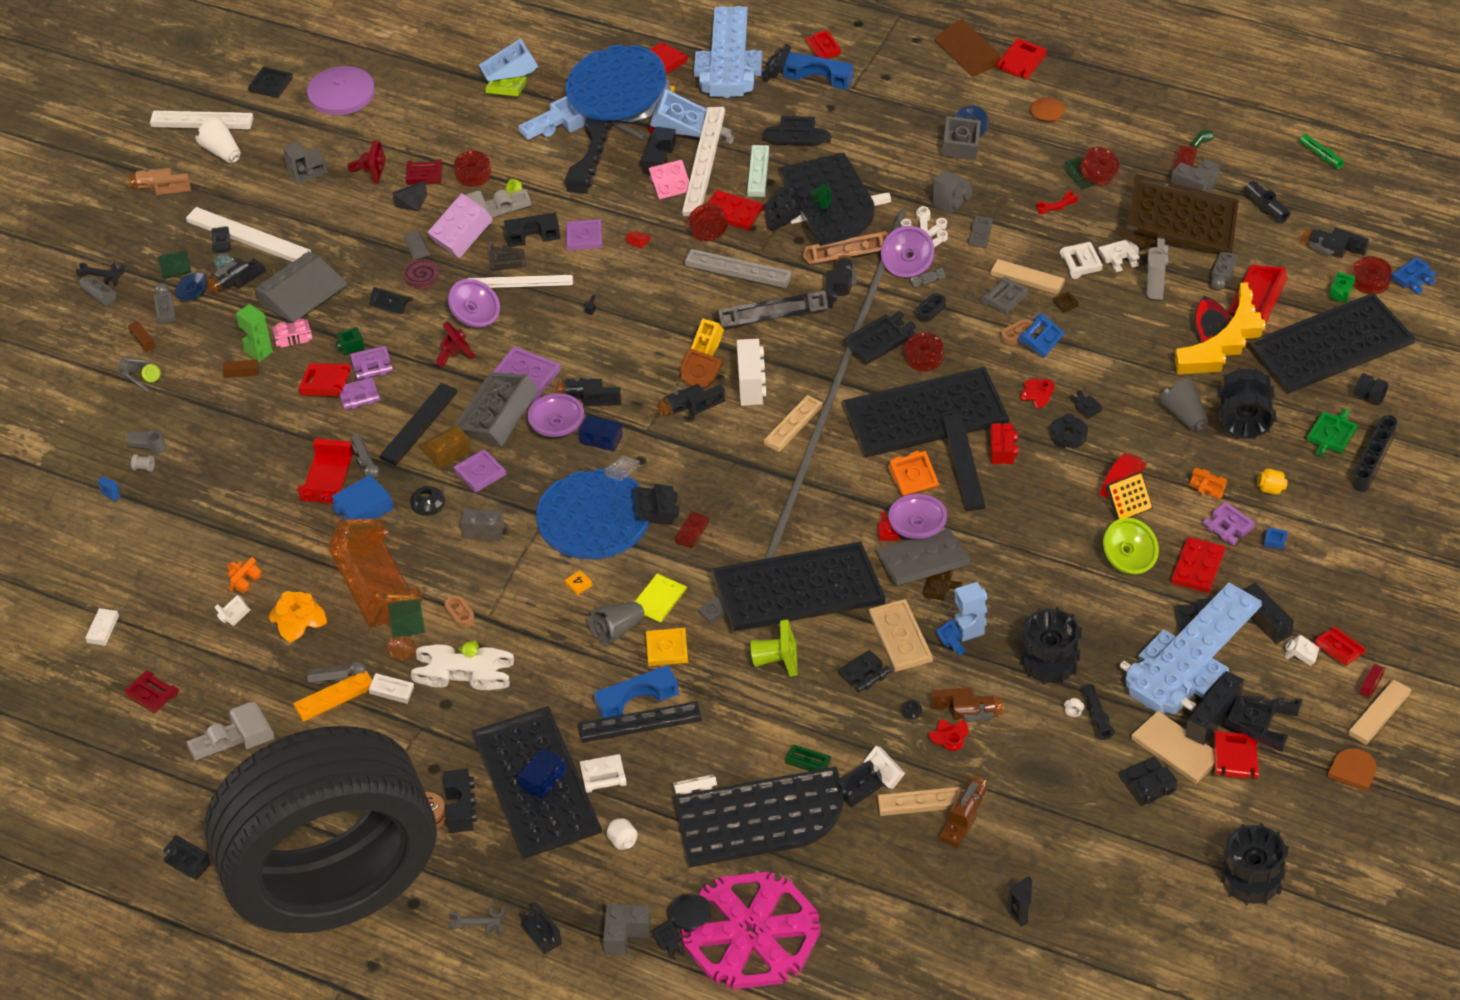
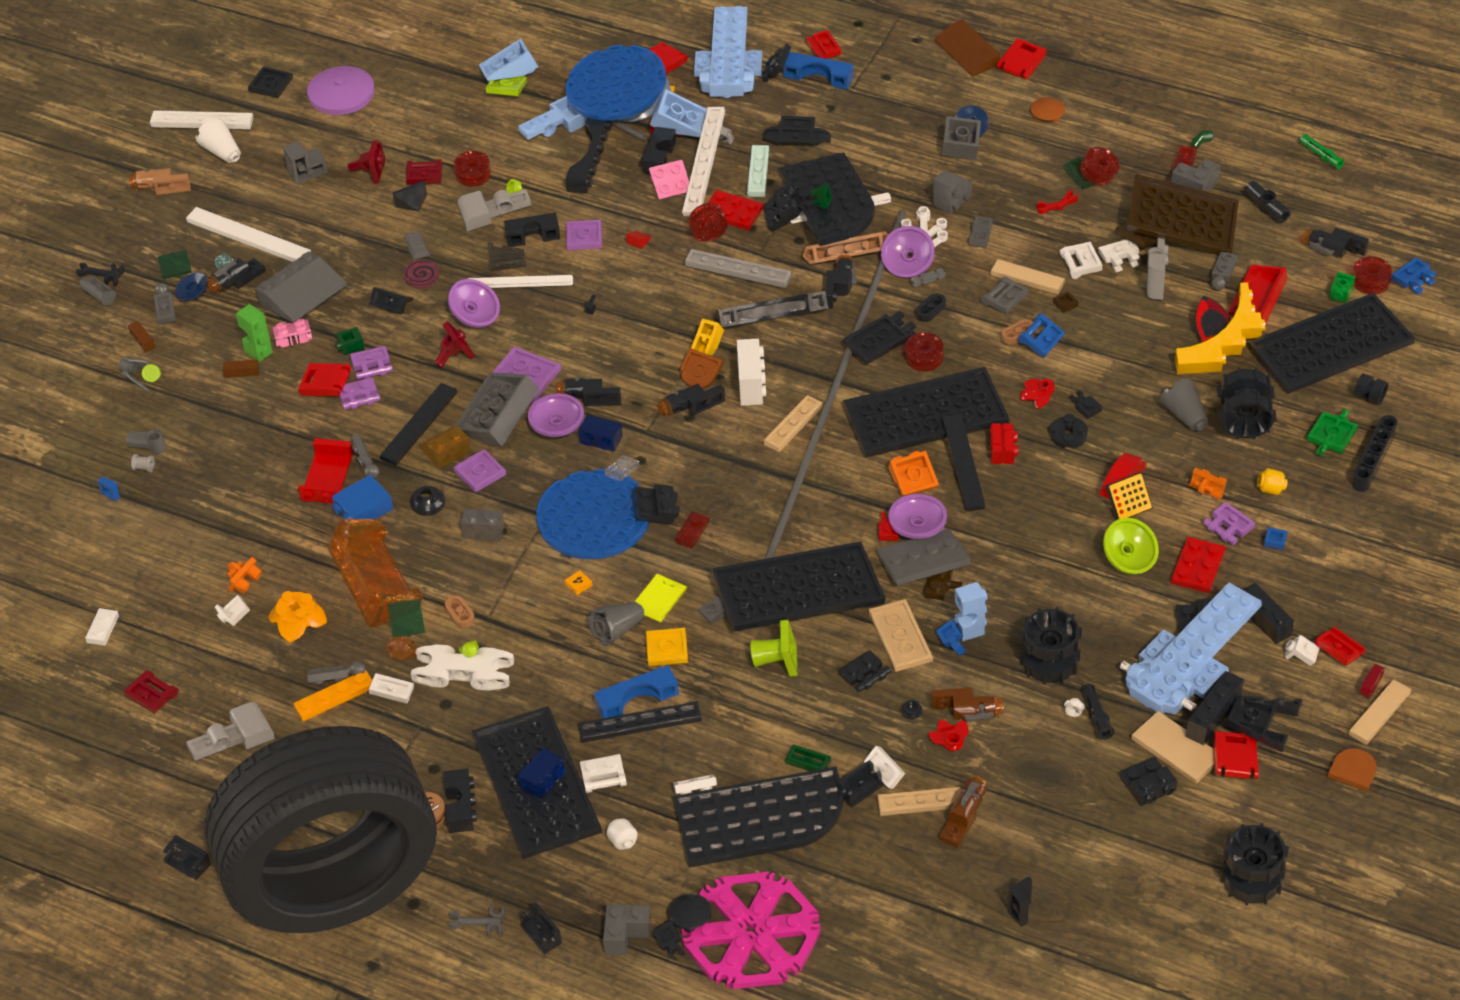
black bracket [211,226,231,252] -> none
lavender piece [427,193,493,259] -> none

